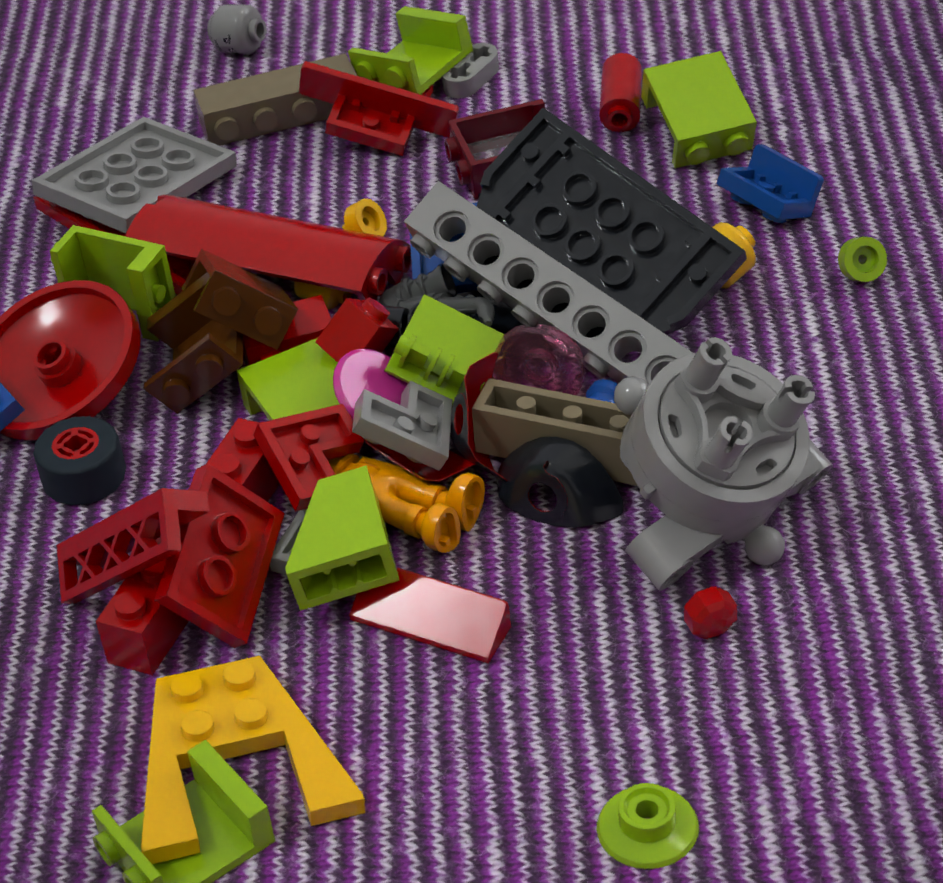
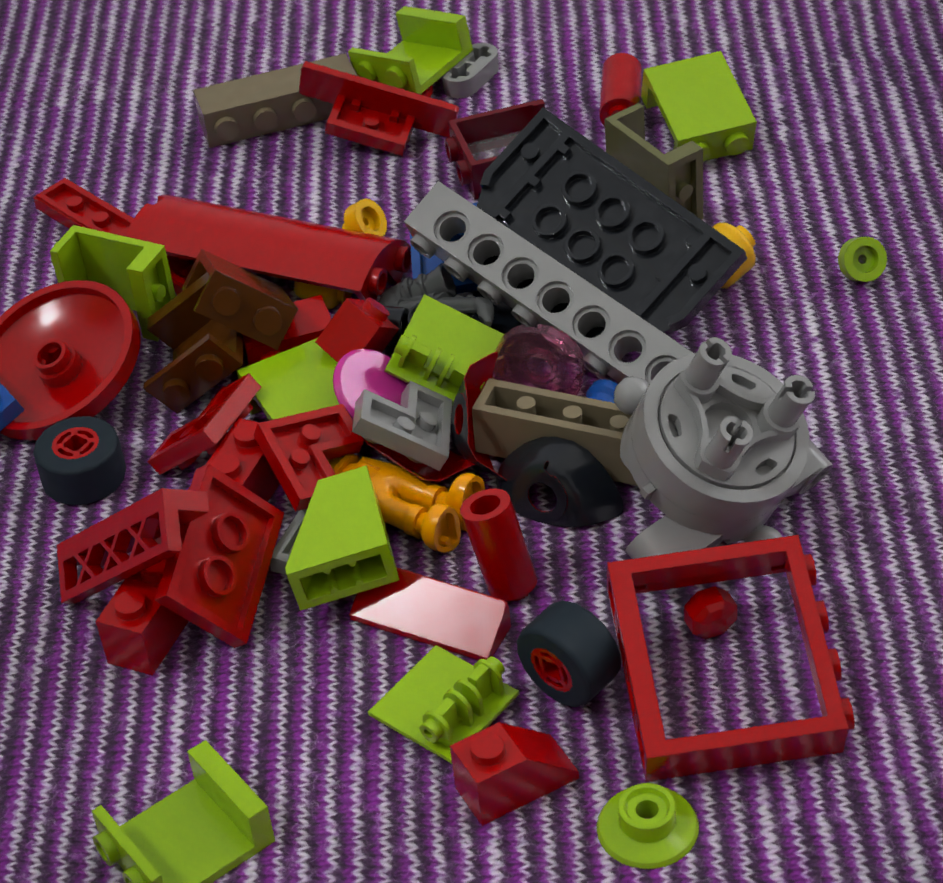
light grey plate [32,117,237,233] -> none
yellow wing [141,655,365,864] -> none
light grey head [207,4,267,55] -> none
blue bracket [716,144,824,223] -> none
none -> red plate [147,373,261,475]
none -> lime hinge [368,645,519,764]
none -> red slope [450,722,579,826]
none -> red brick [460,488,538,601]
none -> black wheel [517,600,621,707]
none -> olive panel [605,103,703,220]
none -> red window [607,535,855,782]

